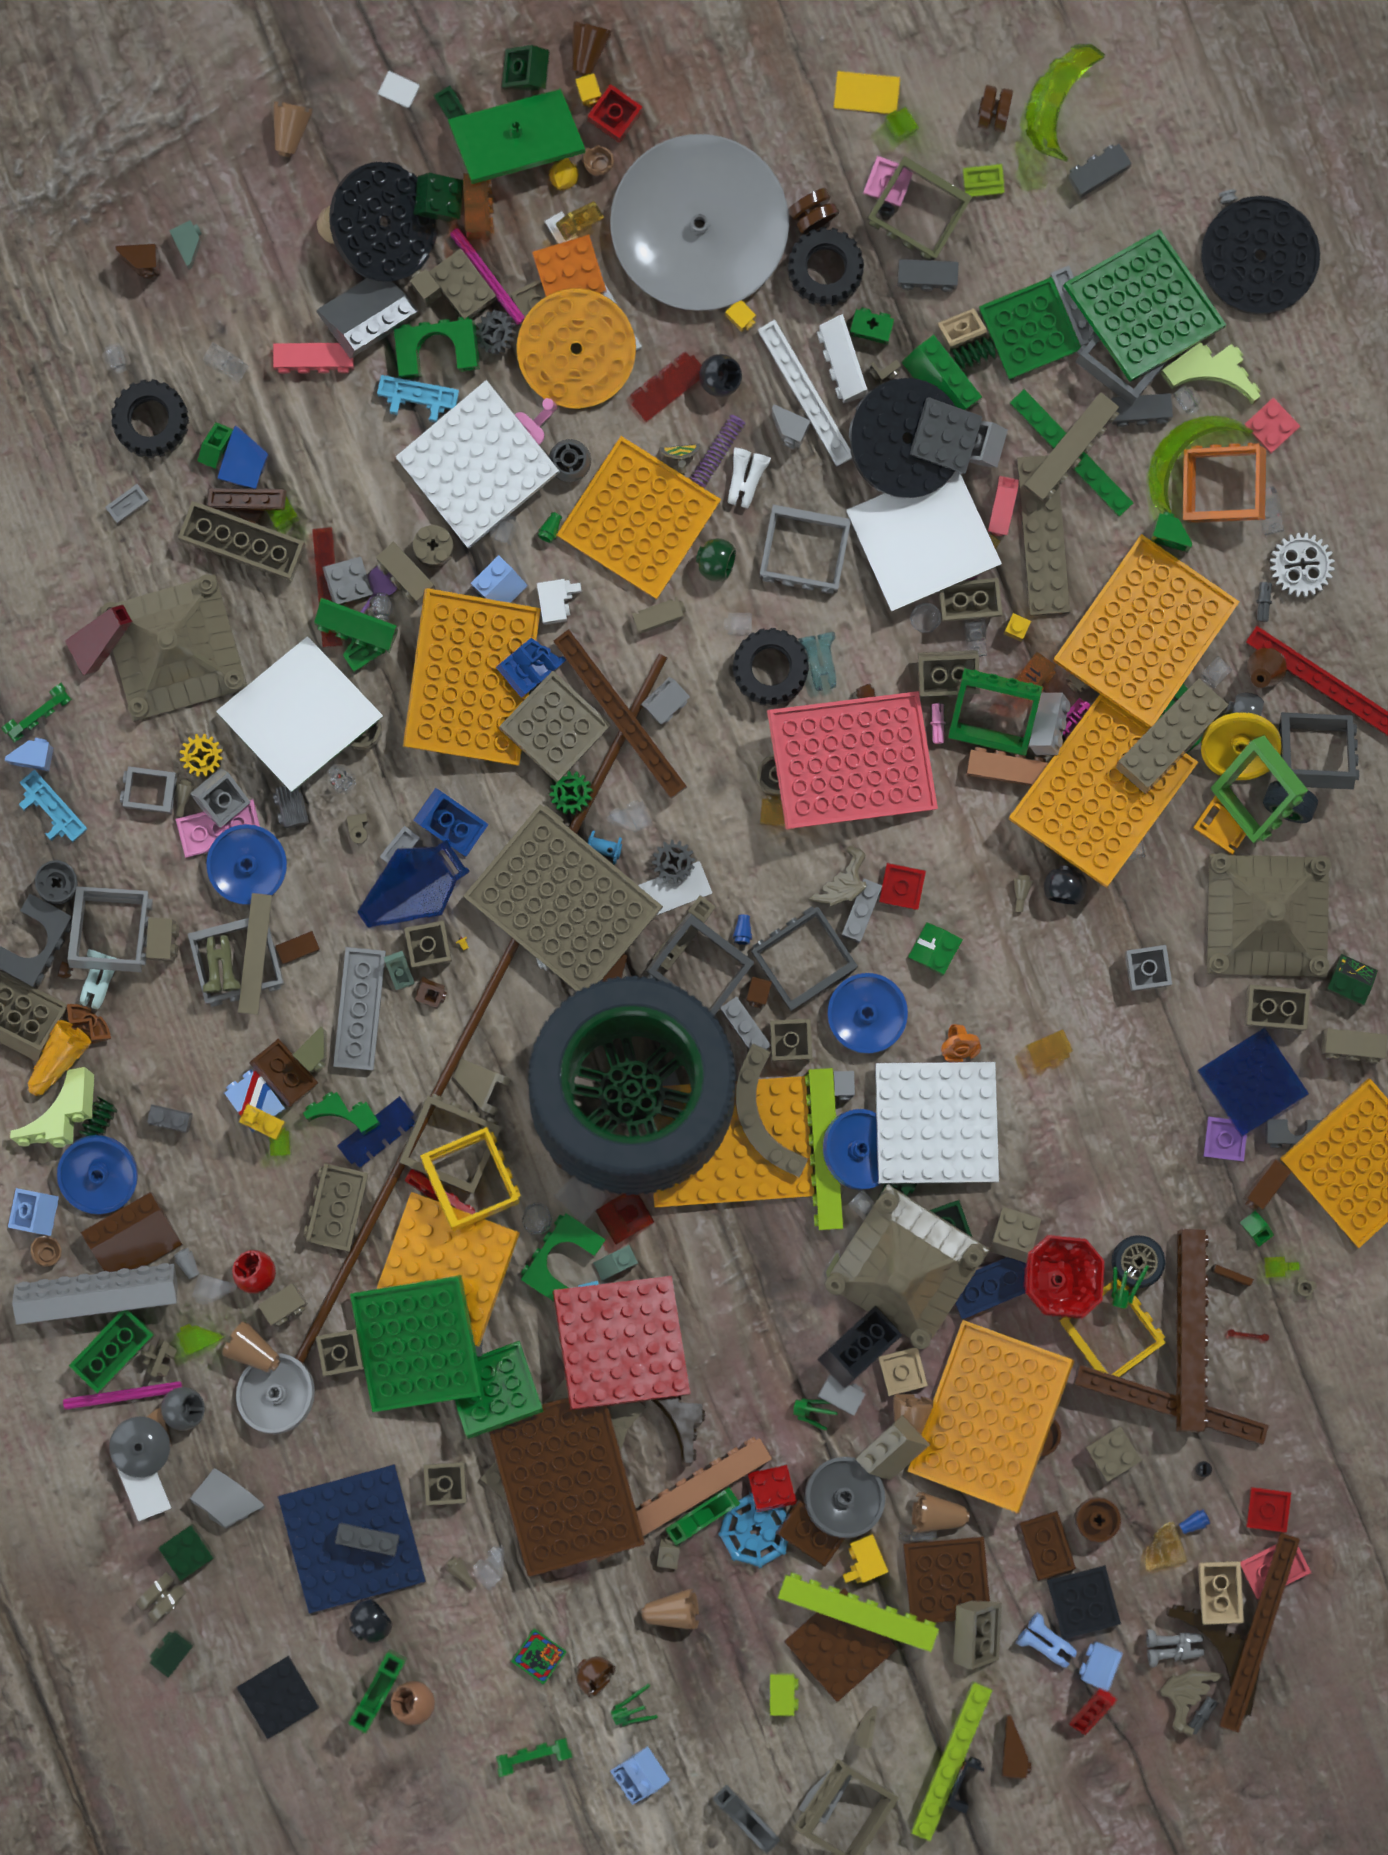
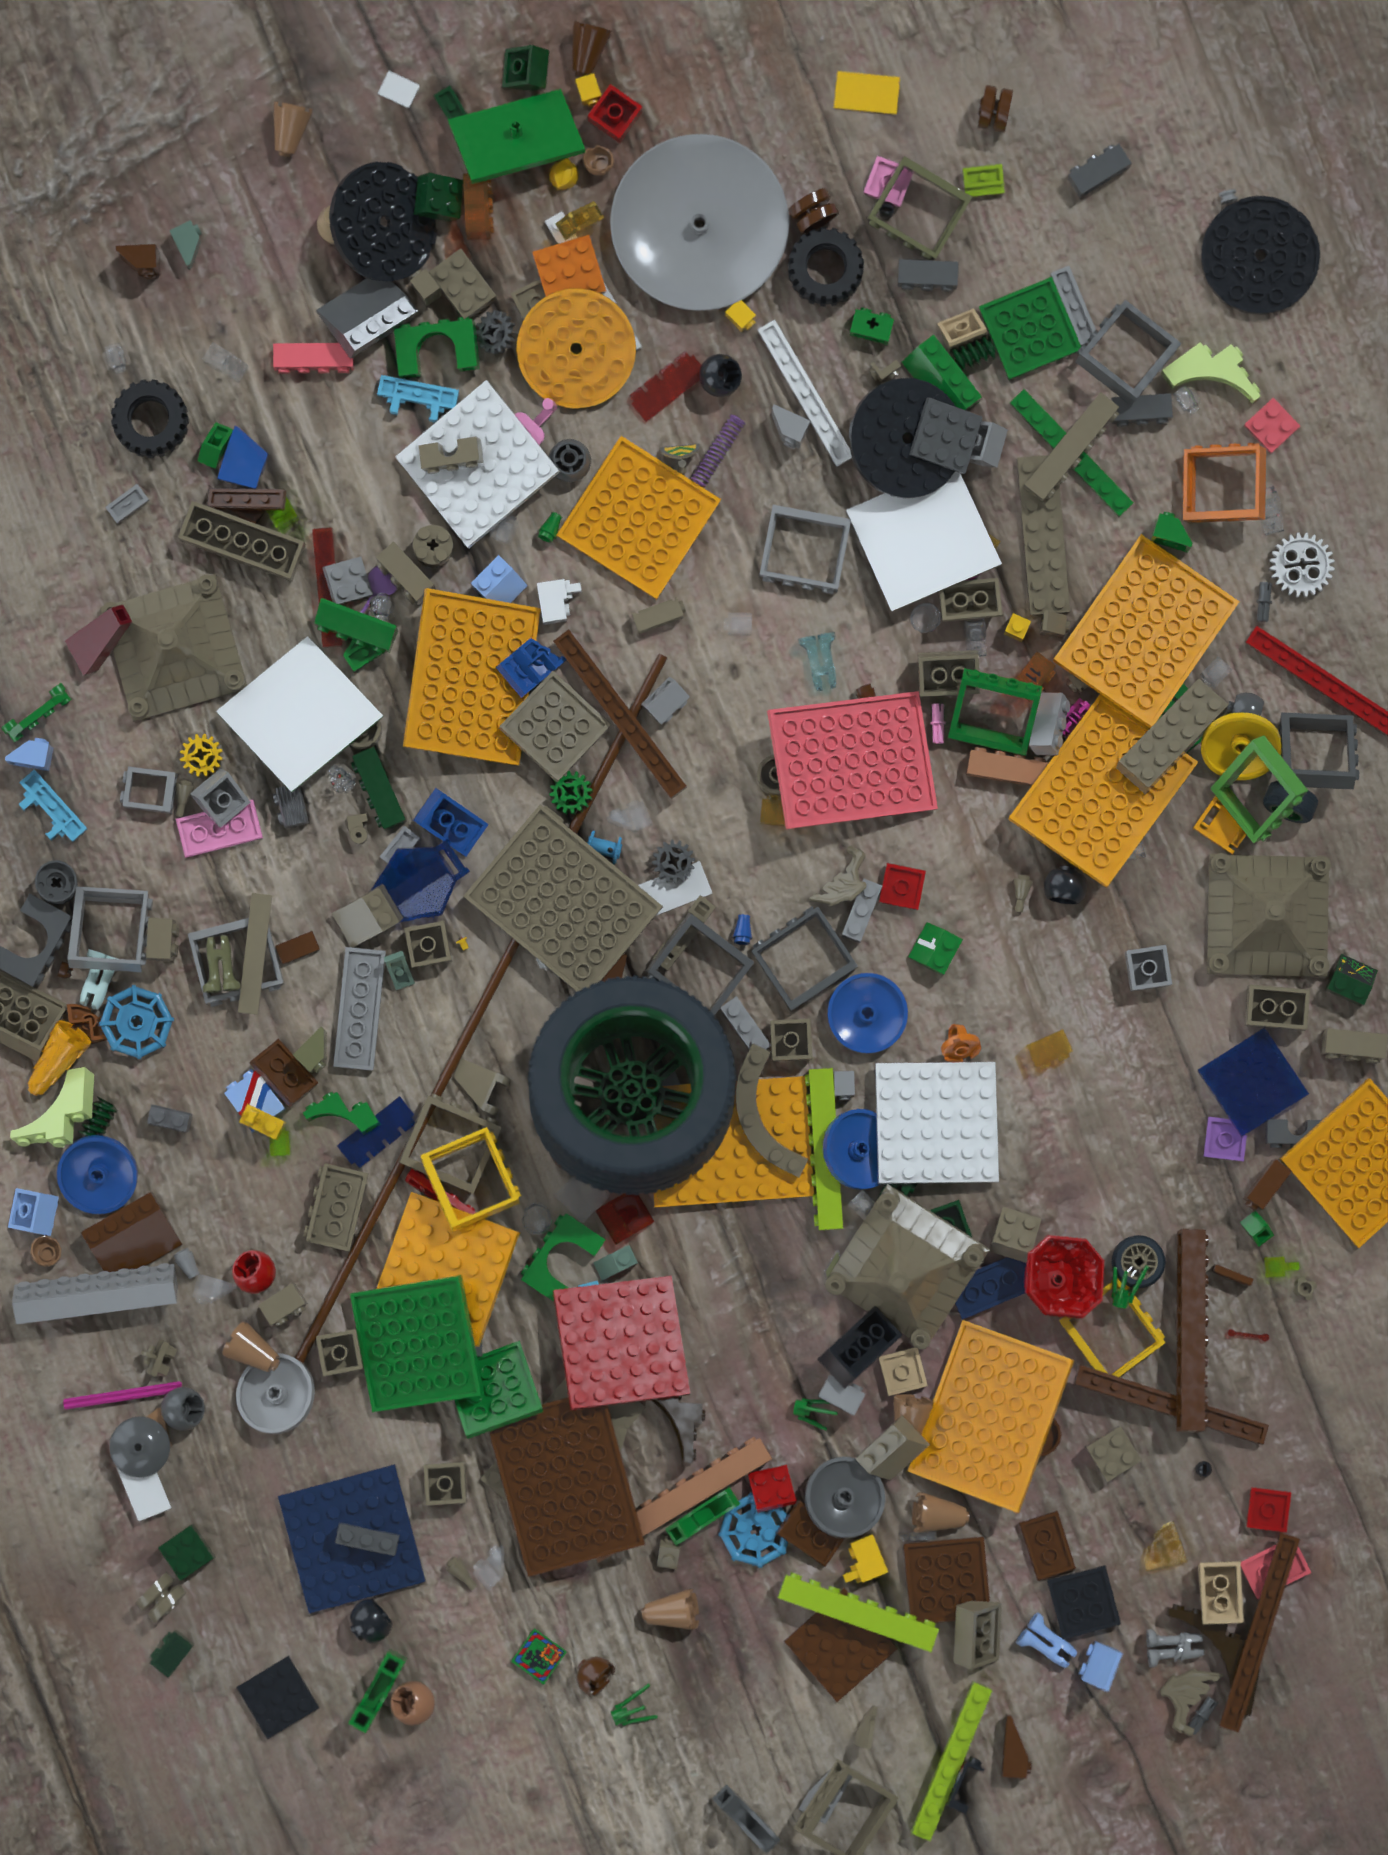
green brick [69,1310,156,1394] -> none
clear neon green slope [177,1323,225,1356] -> none
light grey slope [190,1468,265,1529] -> none
blue dish [206,824,287,905] -> none
reddish brown brick [415,976,447,1008] -> none
dark pink axle [450,228,525,325] -> none
green plate [496,1738,573,1777] -> none
light blue slope [610,1746,670,1805] -> none
dark green wheel [696,538,736,582] -> none
white piece [728,448,771,509] -> none
black tyre [733,628,809,706] -> none
reddish brown brick [746,977,772,1008] -> none
lime brick [770,1673,798,1716] -> none
white slope [817,314,867,404] -> none
clear neon green piece [884,106,919,143] -> none
coral slope [988,476,1019,536] -> none
clear neon green windscreen [1025,44,1105,162] -> none
green plate [1063,229,1227,382] -> none
red plate [1068,1688,1117,1736] -> none
reddish brown wheel [1075,1497,1121,1543] -> none
clear neon green windscreen [1148,416,1253,514] -> none
blue cone [1179,1509,1211,1535] -> none
reddish brown cone [1247,648,1287,688] -> none
none -> dark azure plate [98,985,174,1060]
none -> dark tan slope [332,884,403,948]
none -> dark green brick [350,747,407,831]
none -> dark tan arch [418,436,484,474]
none -> dark tan slope [1040,610,1070,638]

